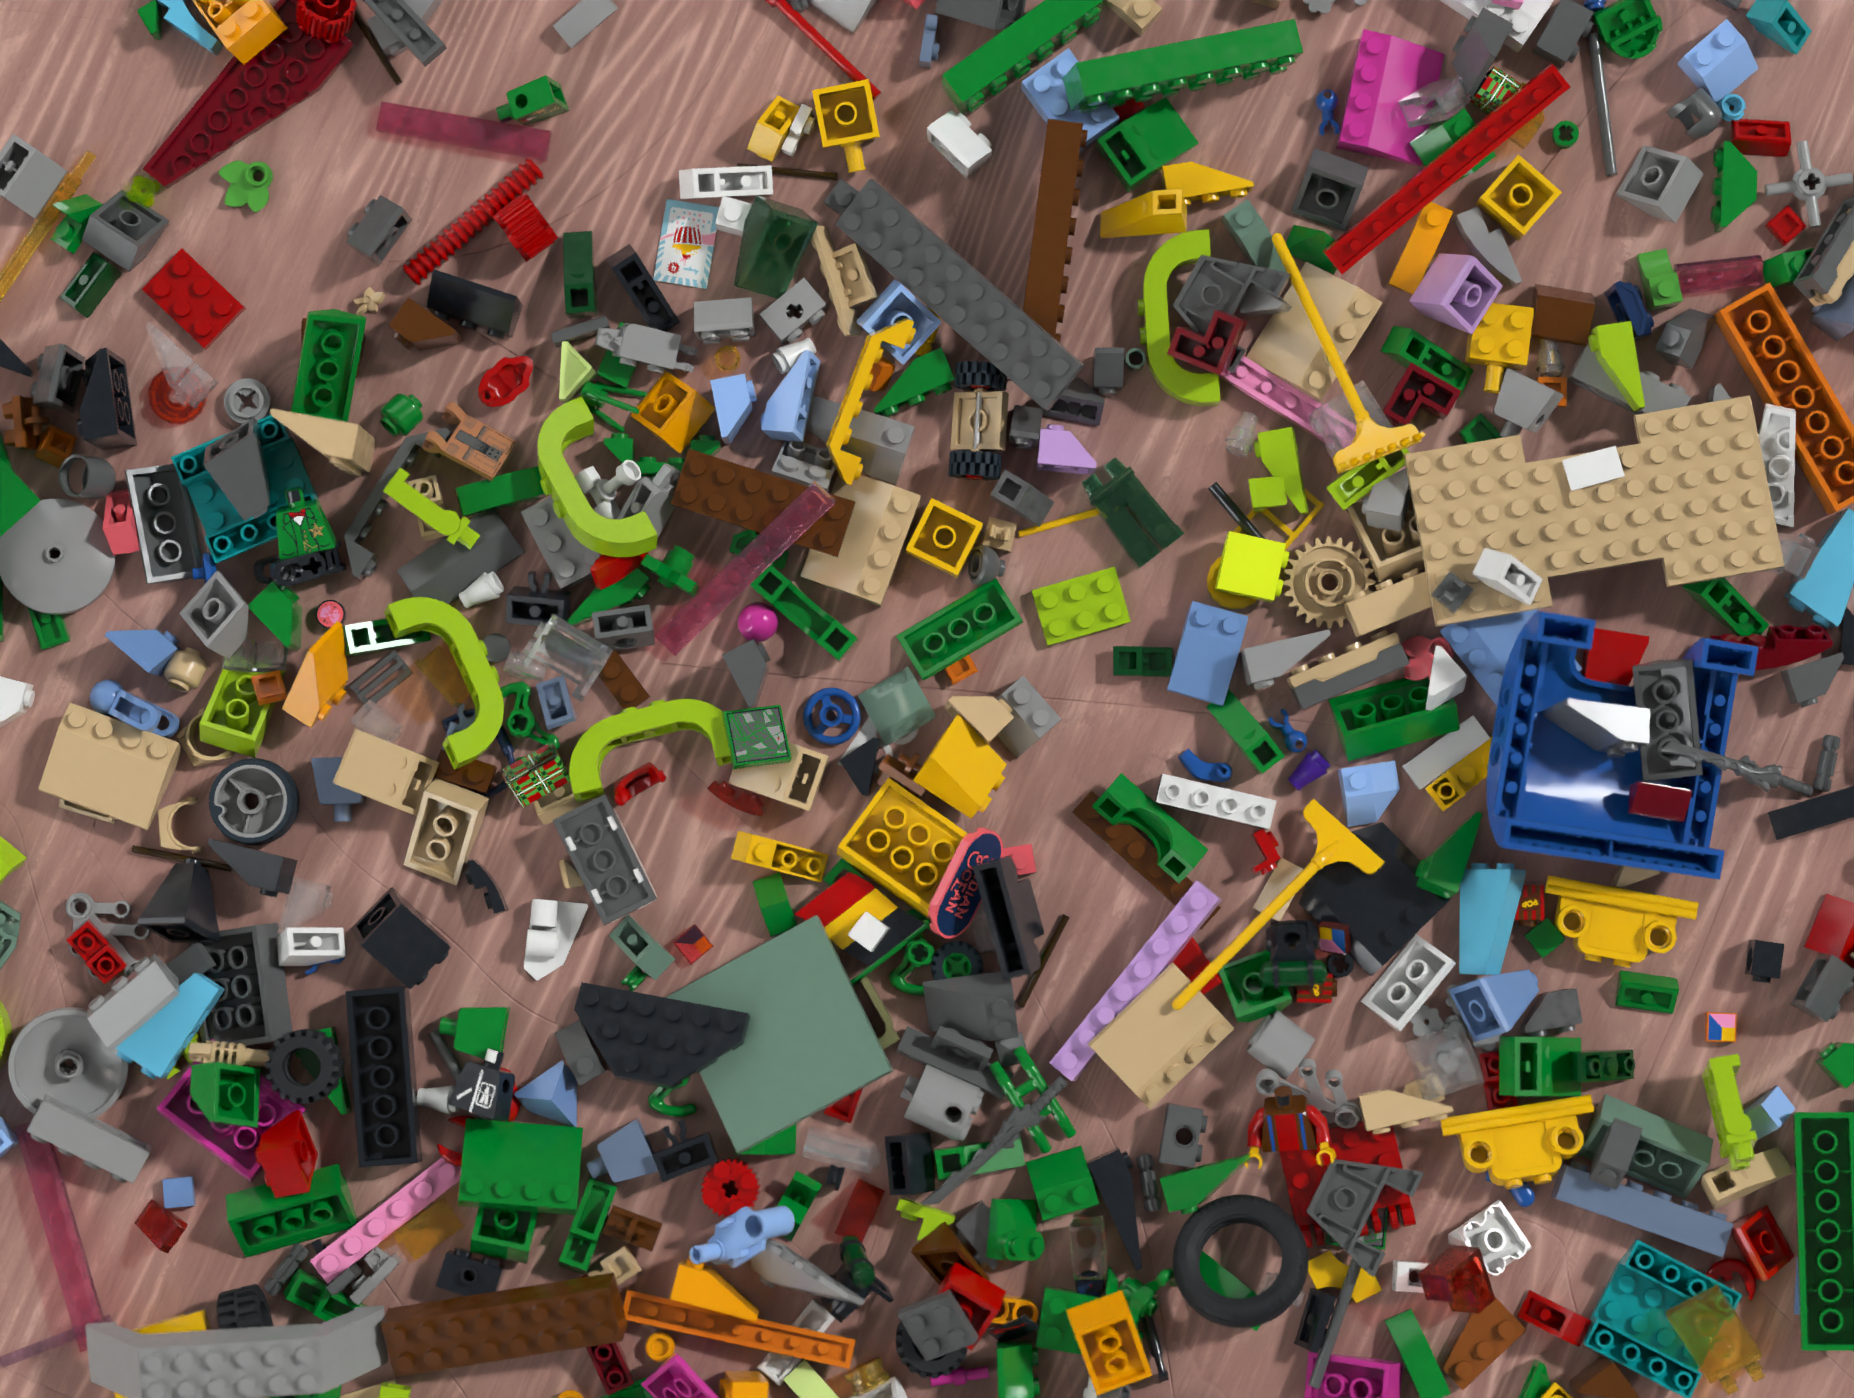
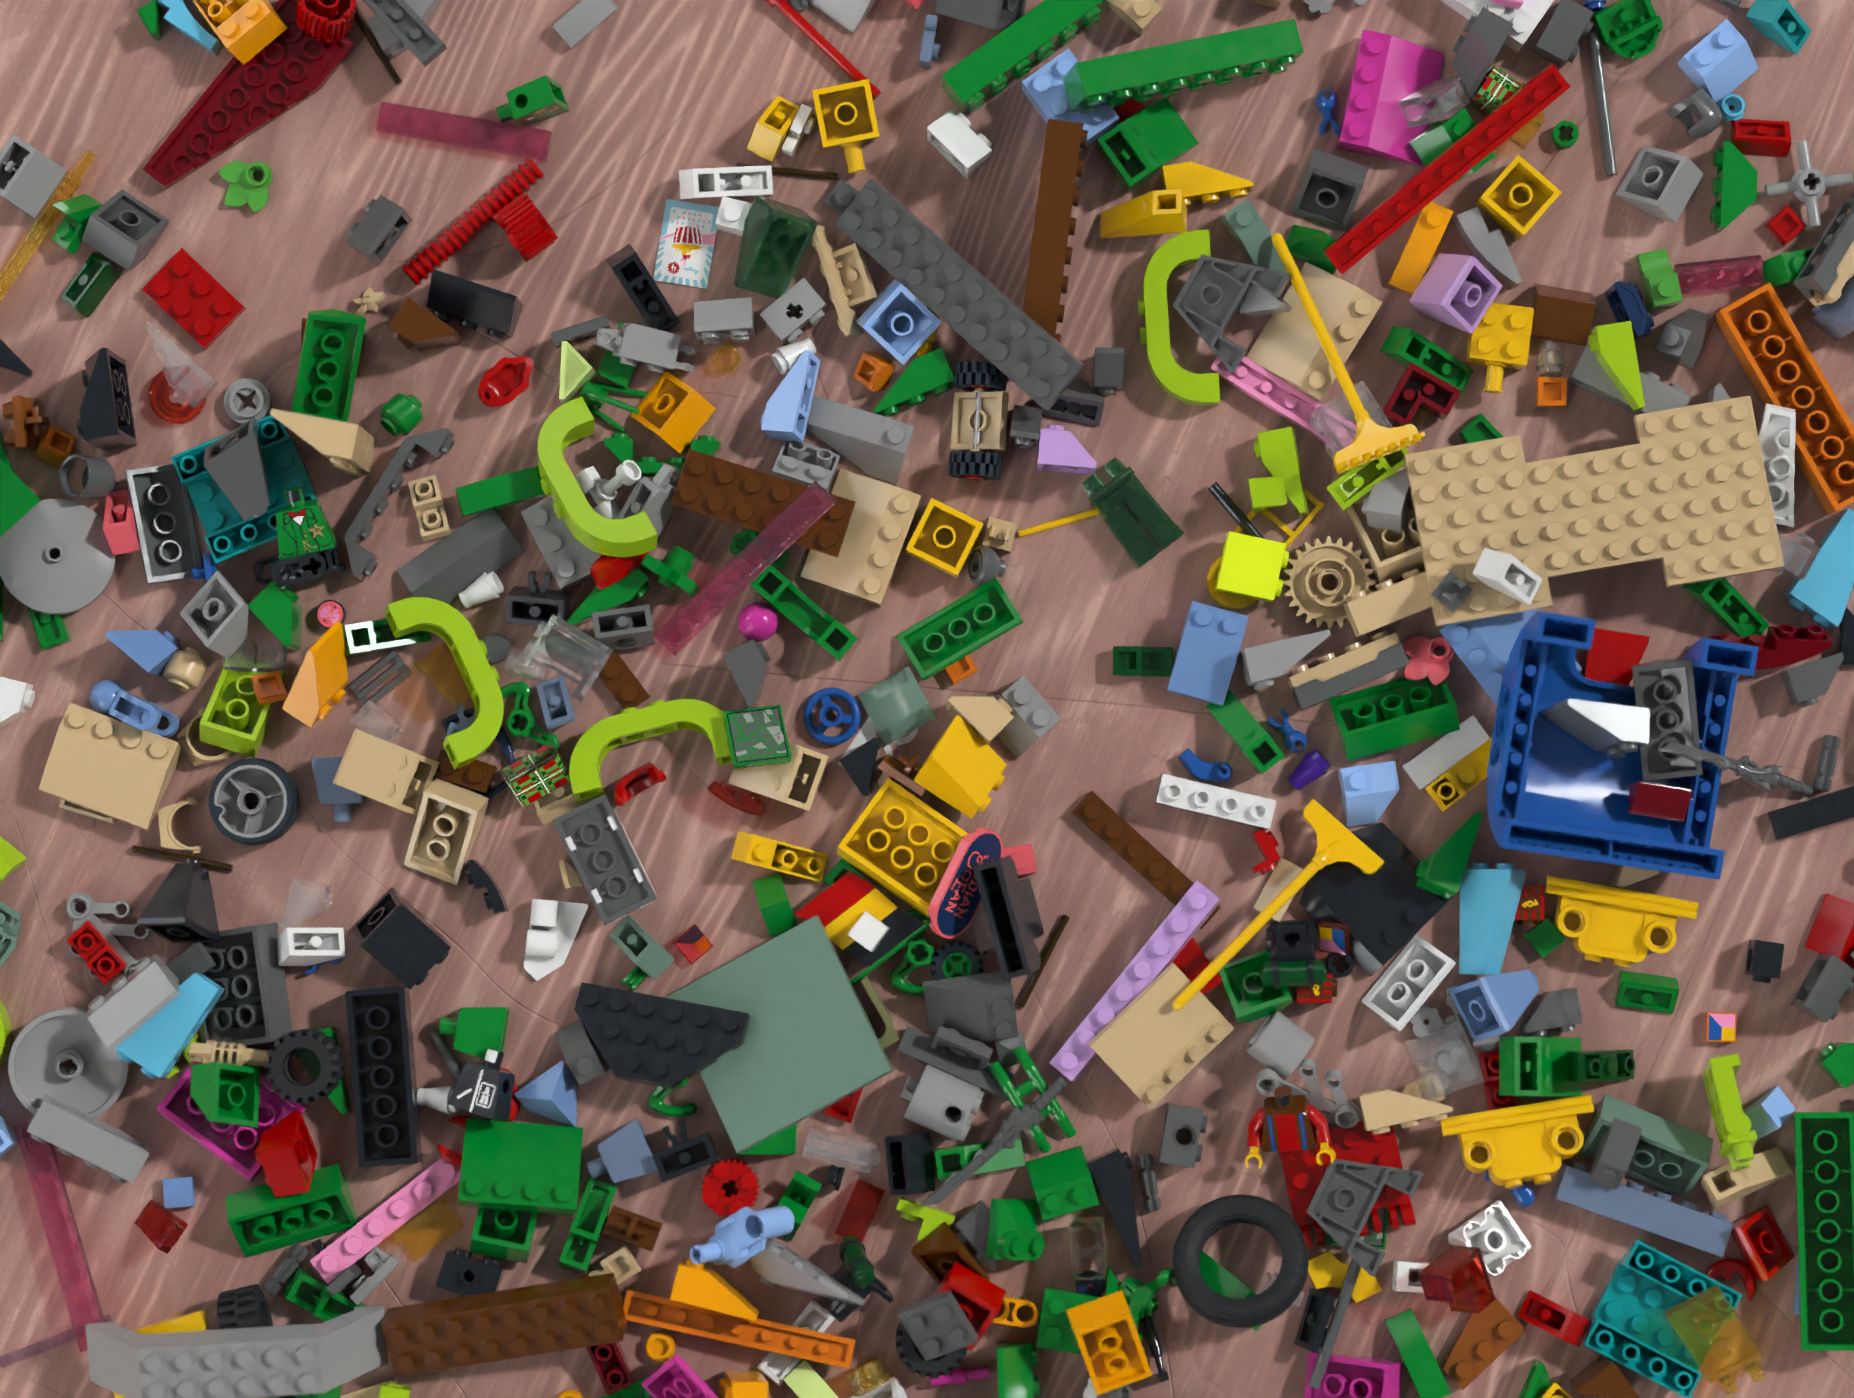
dark grey slope [31,344,86,414] -> none
clear neon green plate [127,175,160,208] -> none
black slope [208,839,298,898] -> none
lime hips [383,468,480,549] -> none
nougat flag [422,402,517,481] -> none
dark green slope [563,231,598,319] -> none
light blue slope [710,374,757,445] -> none
yellow slope [826,319,916,485] -> none
black sticker [986,1315,1039,1342] -> none
flat silver slope [990,470,1054,527] -> none
lime plate [1031,566,1131,646] -> none
green arch [1091,773,1208,883] -> none
sand green hinge [1124,348,1146,372] -> none
green slope [1160,1154,1250,1215] -> none
dark red brick [1167,310,1247,376] -> none
clear cone [1225,412,1259,457] -> none
white slope [1425,646,1467,711] -> none
light grey torso [1494,368,1564,437] -> none
white sticker [1562,446,1625,491] -> none

